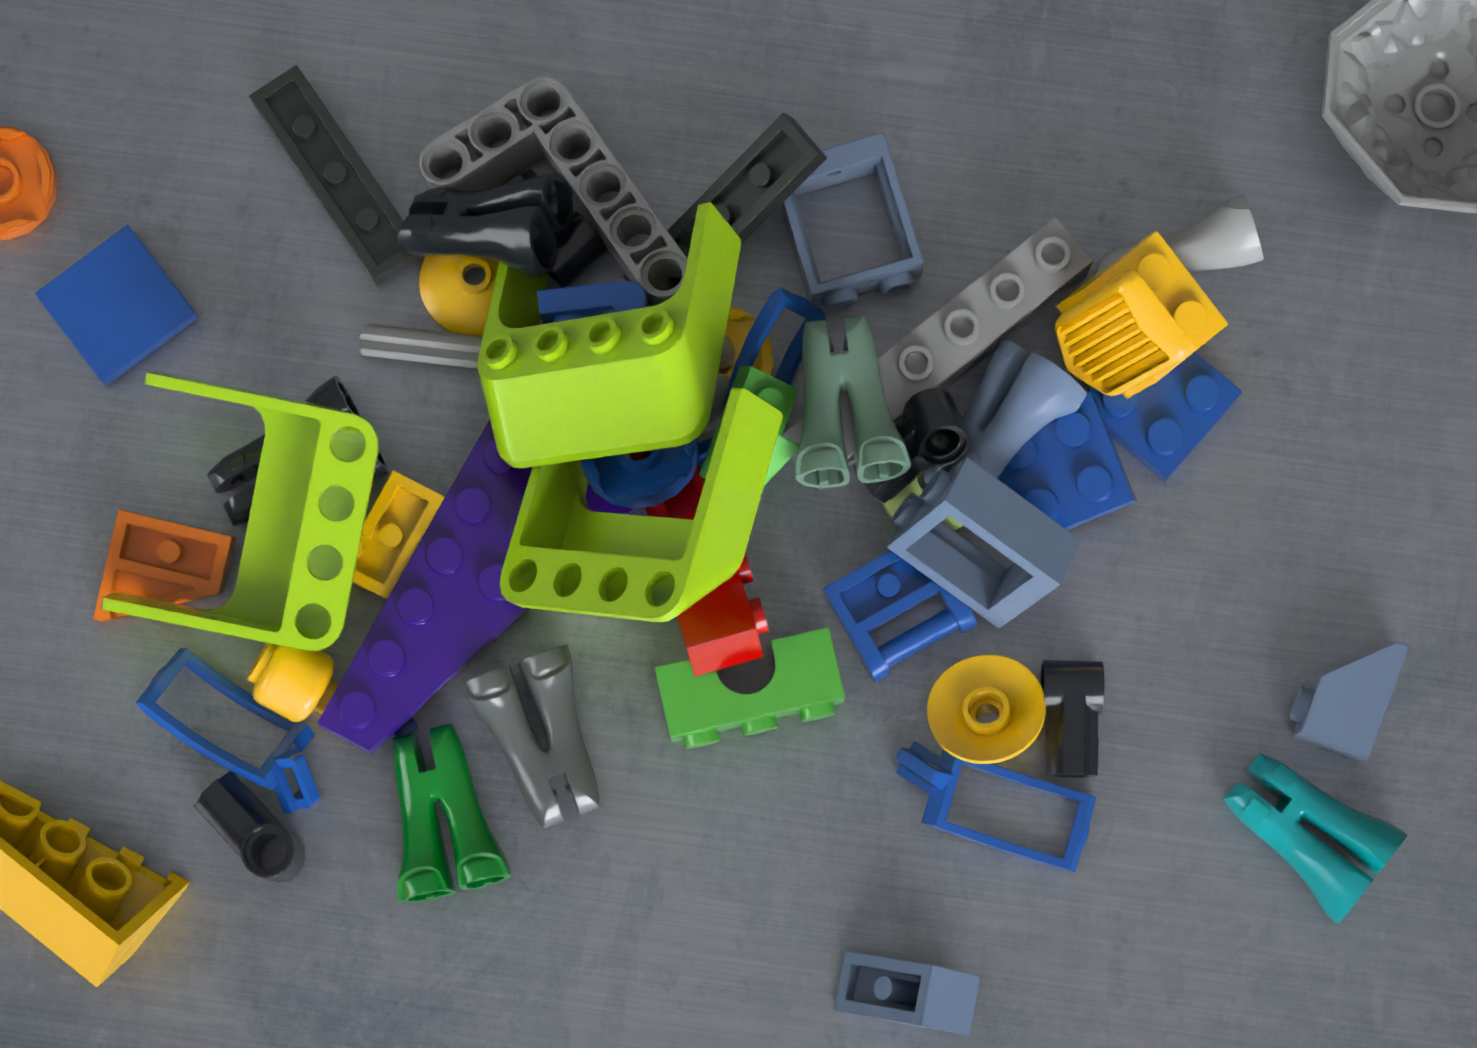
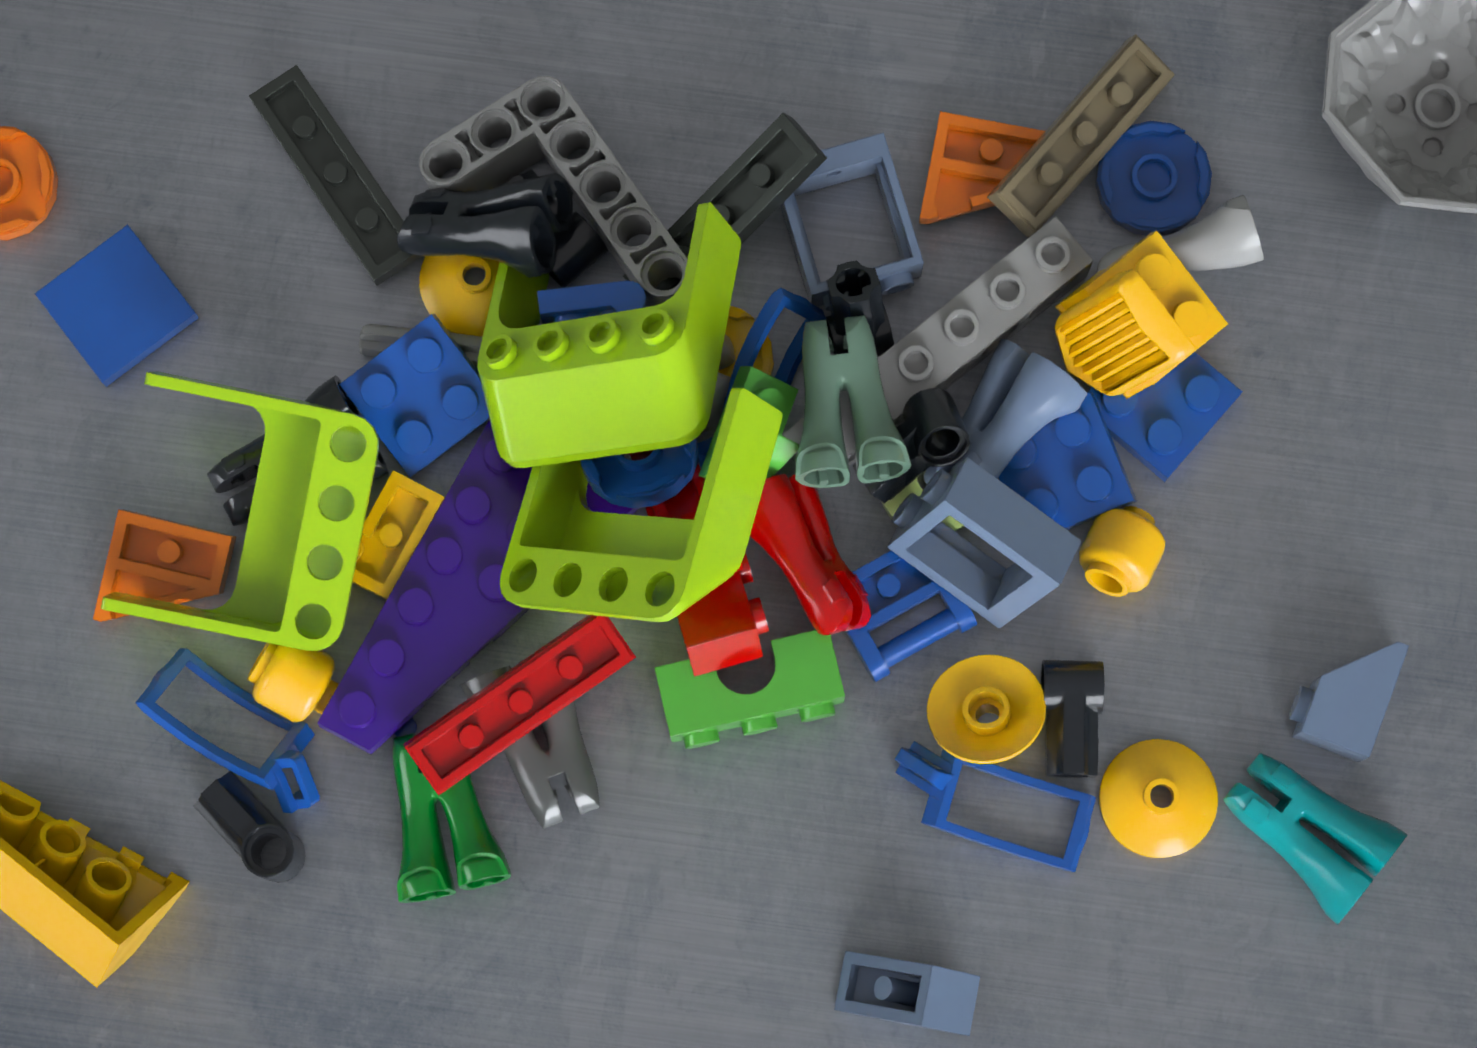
none -> blue plate [339,314,489,478]
none -> red tile [403,615,636,796]
none -> red piece [750,474,871,635]
none -> black piece [826,260,894,357]
none -> orange wing [919,111,1045,224]
none -> dark tan tile [987,34,1175,238]
none -> yellow head [1079,506,1165,597]
none -> blue tile [1095,120,1212,236]
none -> yellow dish [1099,739,1218,858]

